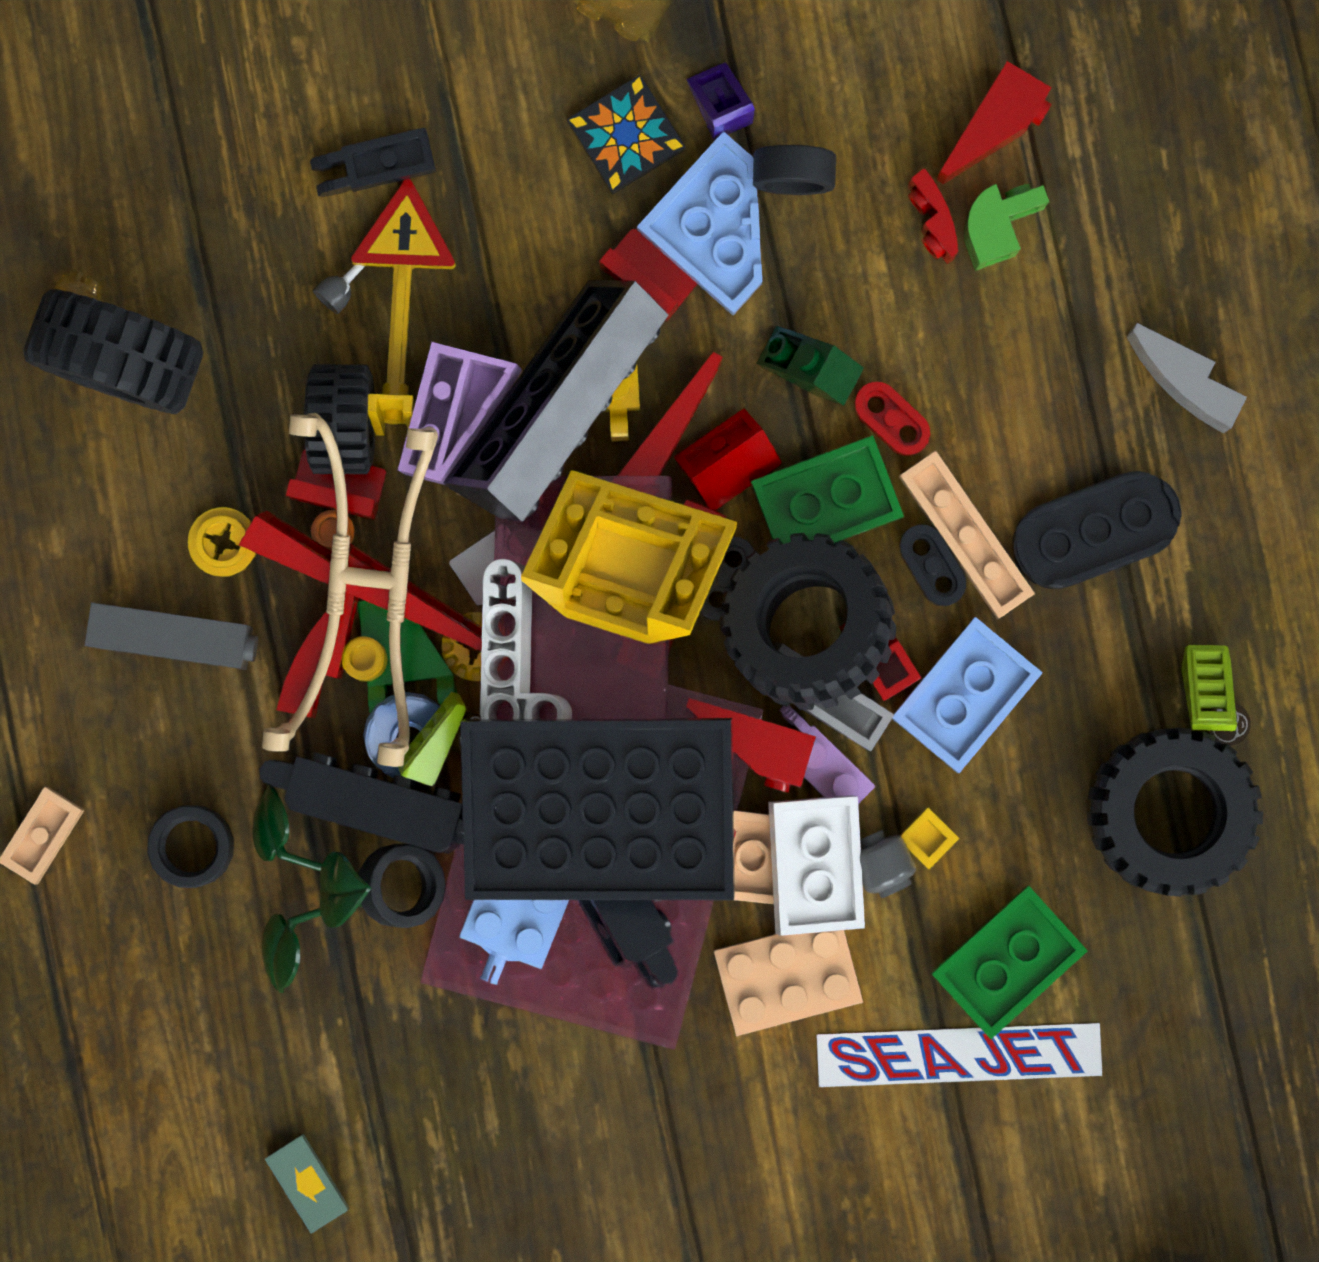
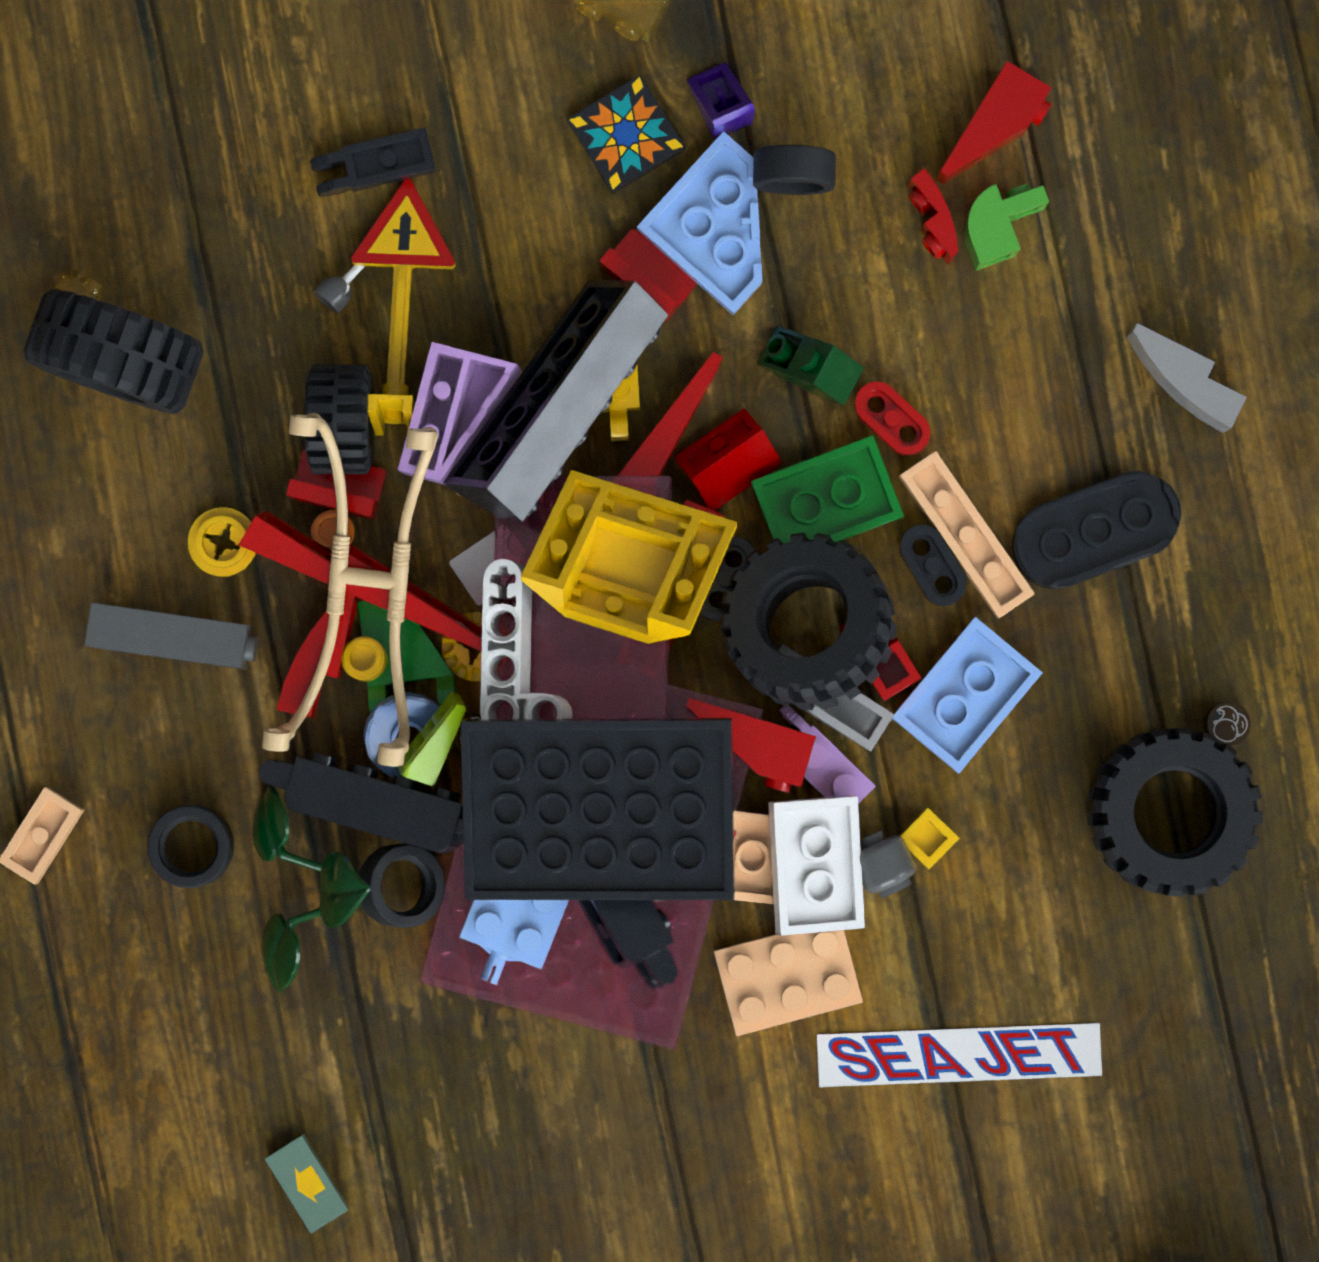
green plate [931,885,1088,1039] -> none
lime slope [1181,645,1237,731] -> none

